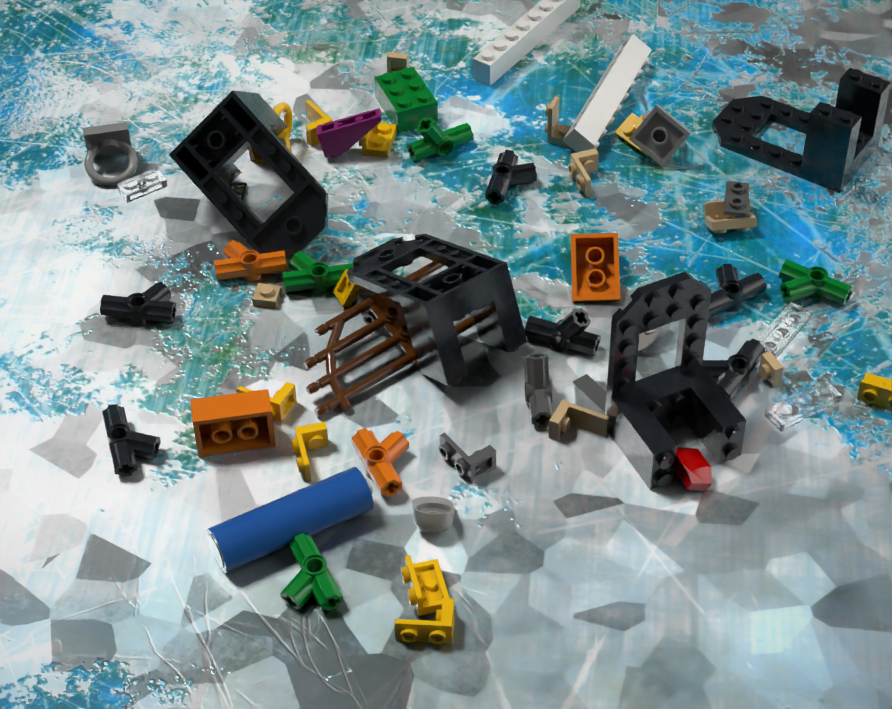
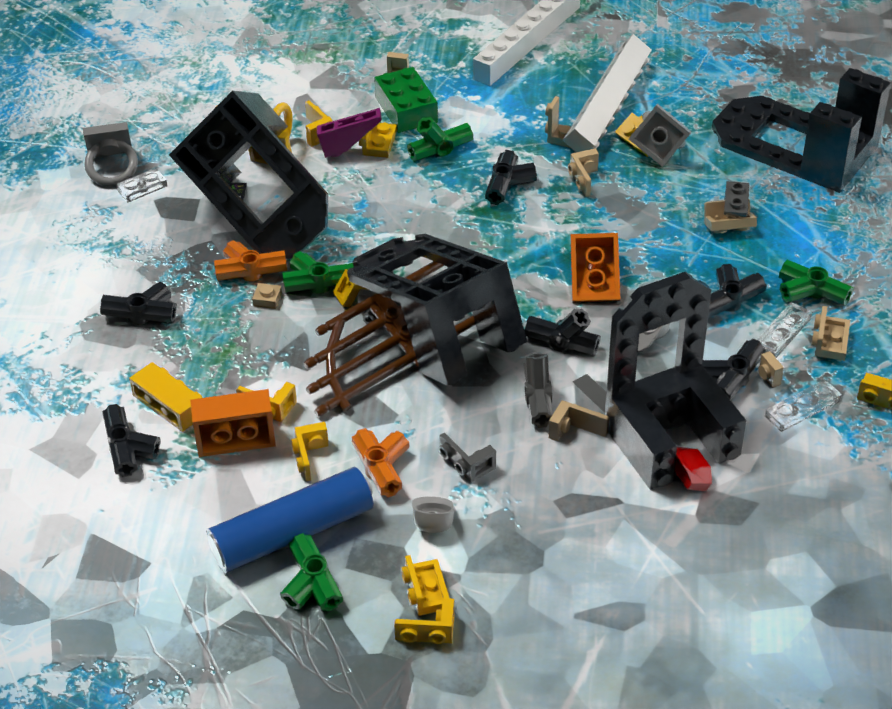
none -> yellow brick [129,362,203,432]
none -> tan bracket [811,306,850,361]

